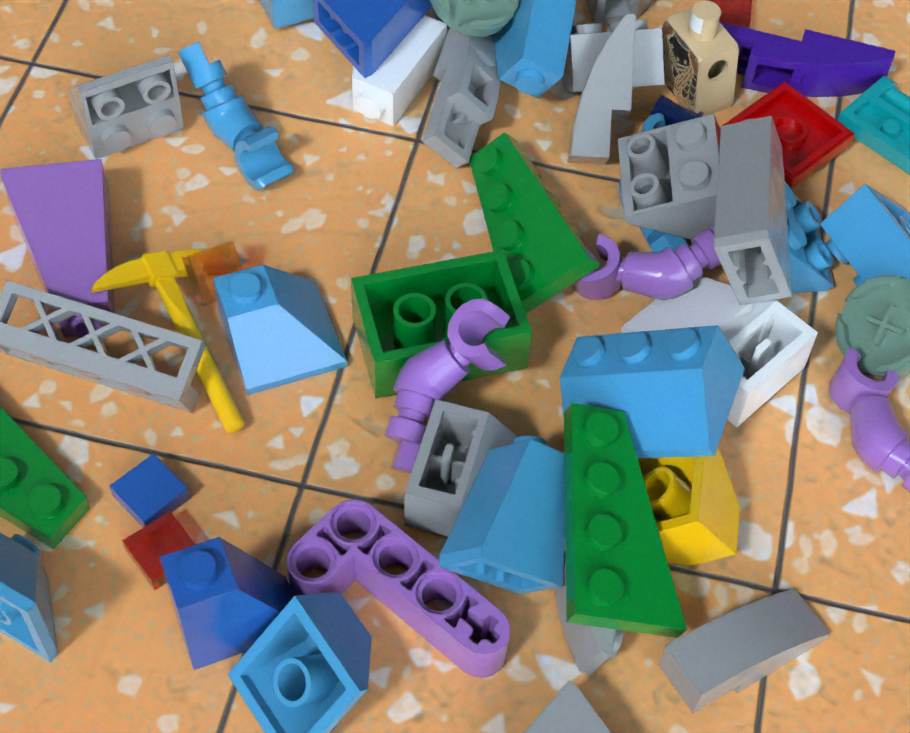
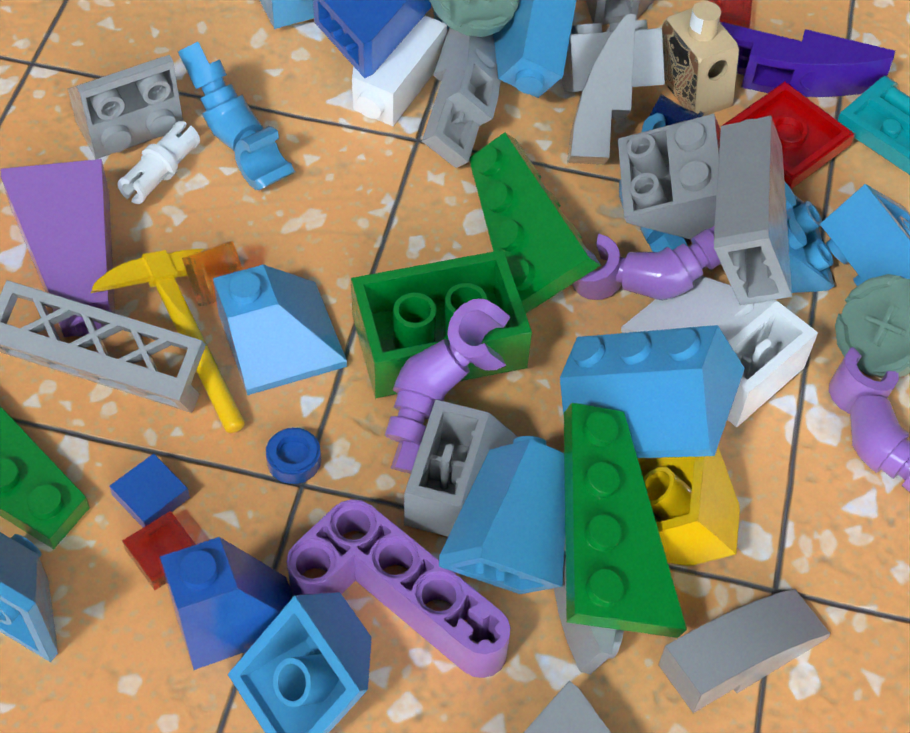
none -> white pin [117,121,200,204]
none -> blue tile [266,428,321,484]

